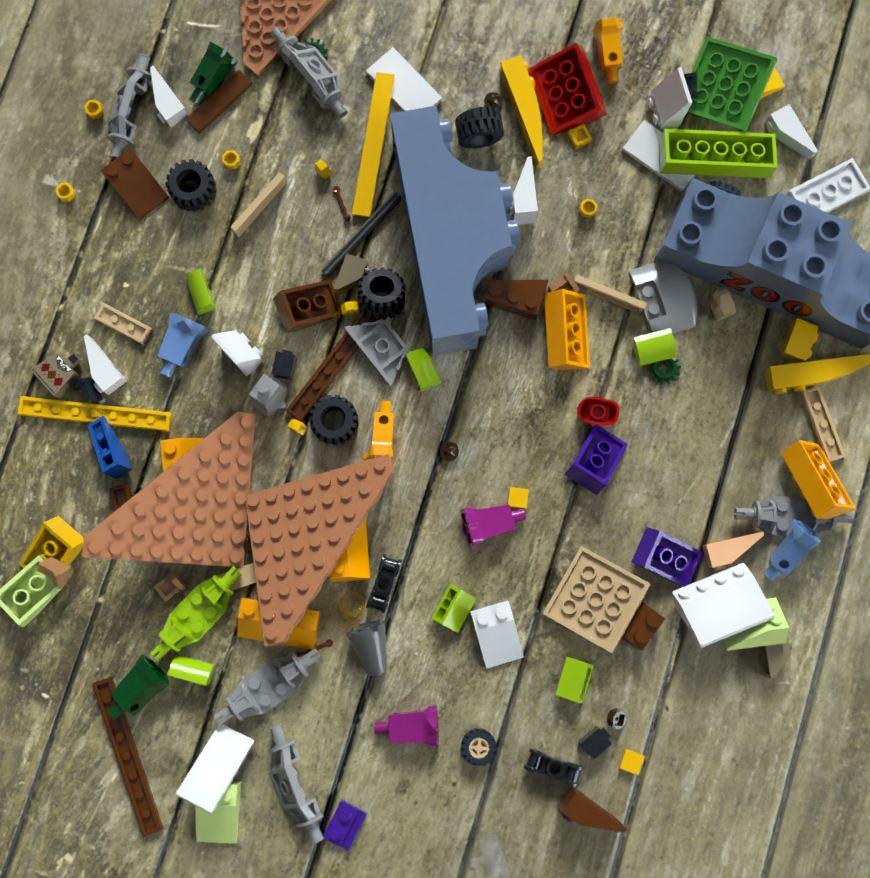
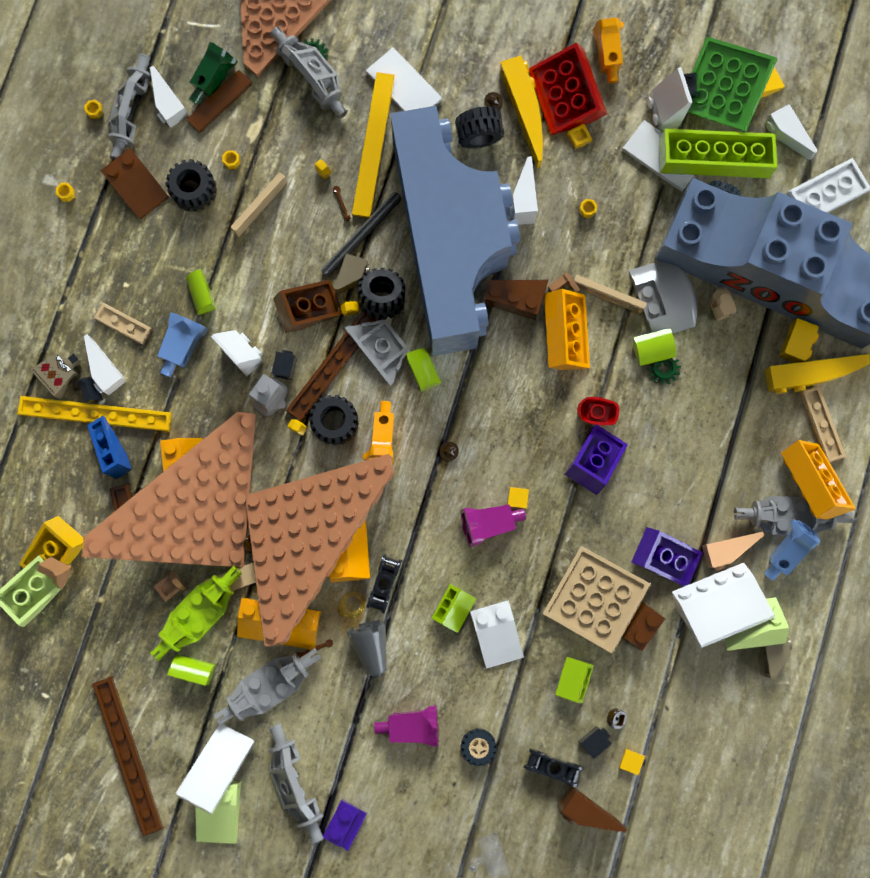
dark green piece [108,654,170,720] -> none

